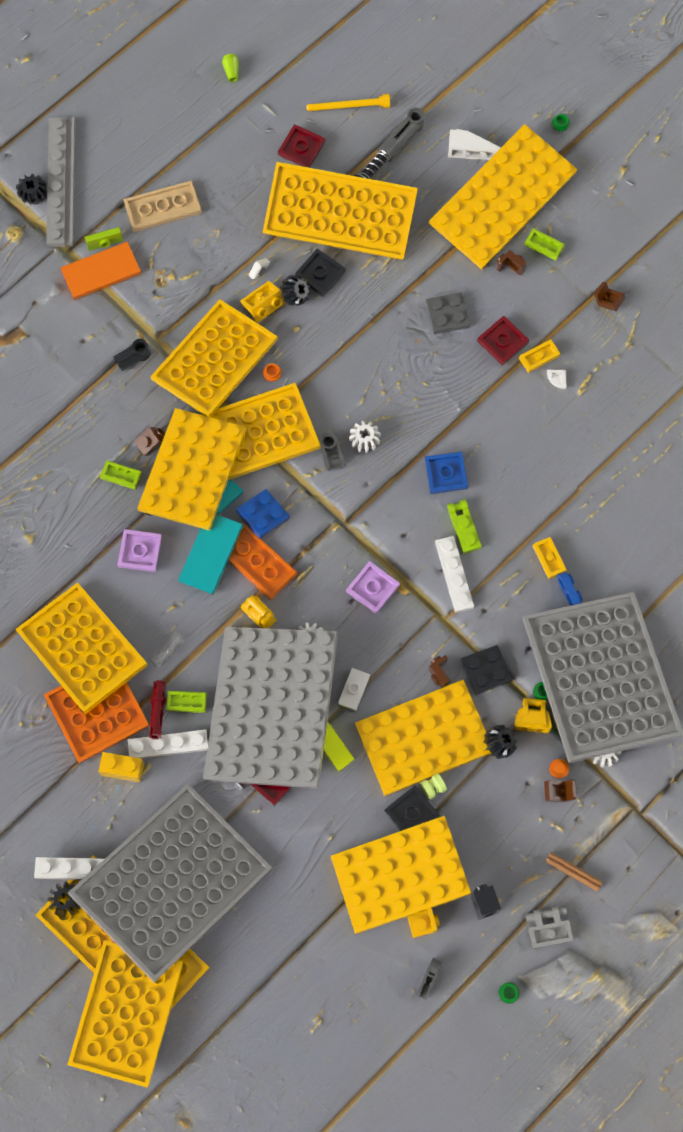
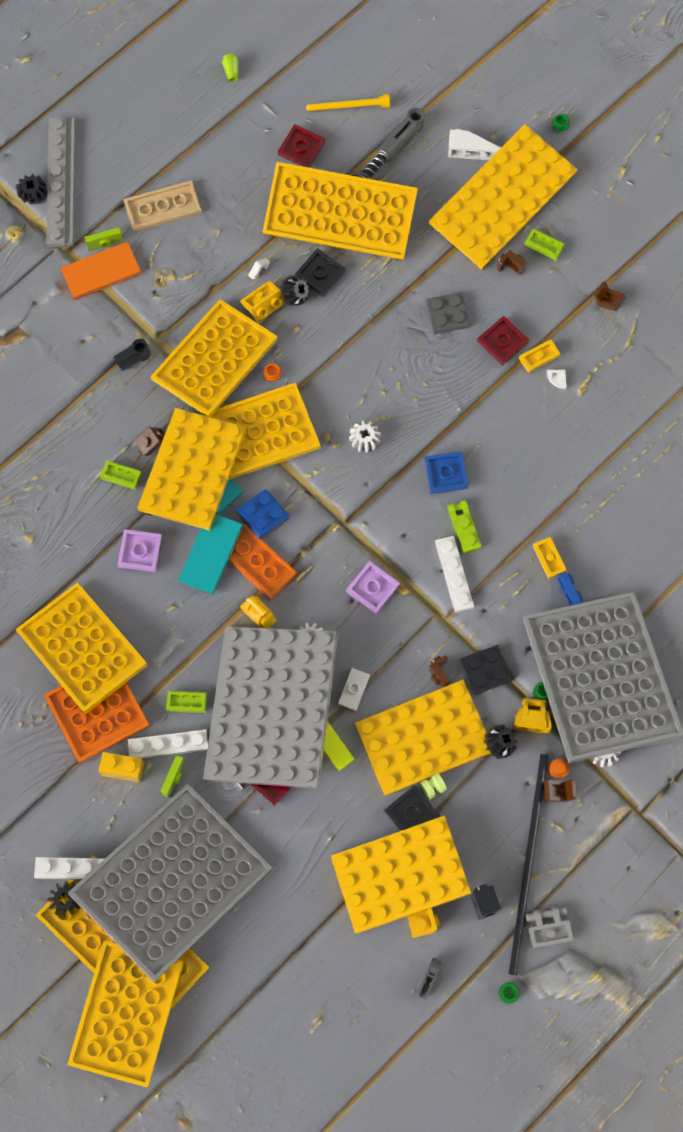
dark red pin [149,680,166,739] -> none
dark grey piece [320,432,346,471] -> none
medium nougat axle [546,853,602,891] -> none
none -> lime plate [160,755,185,798]
none -> black piece [508,754,548,976]

